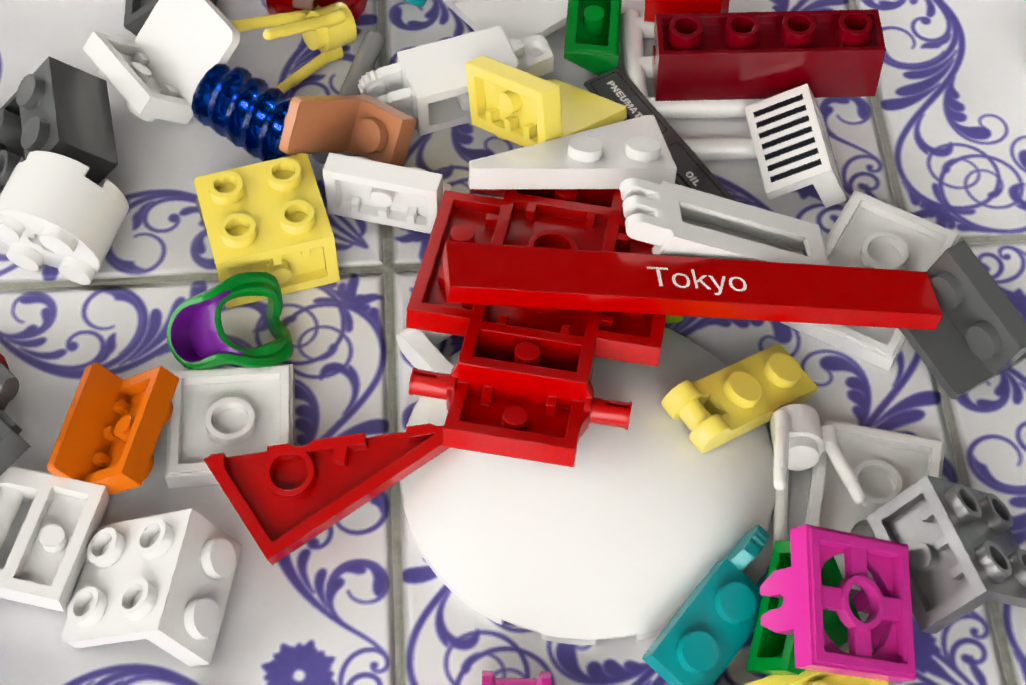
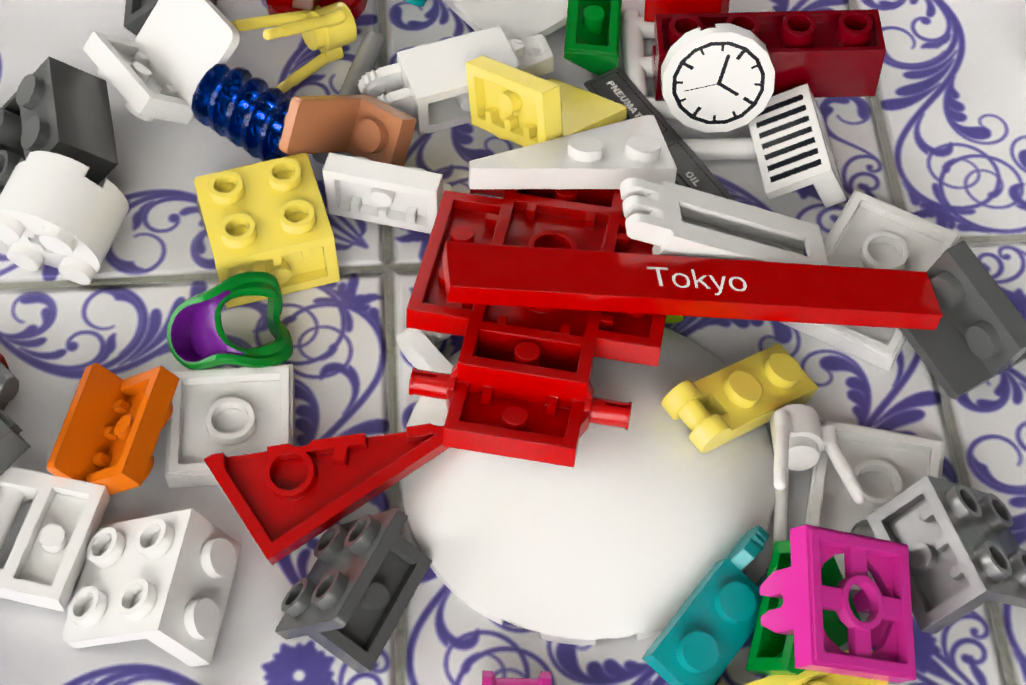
none -> dark grey bracket [275,507,432,673]
none -> white tile [661,23,775,133]

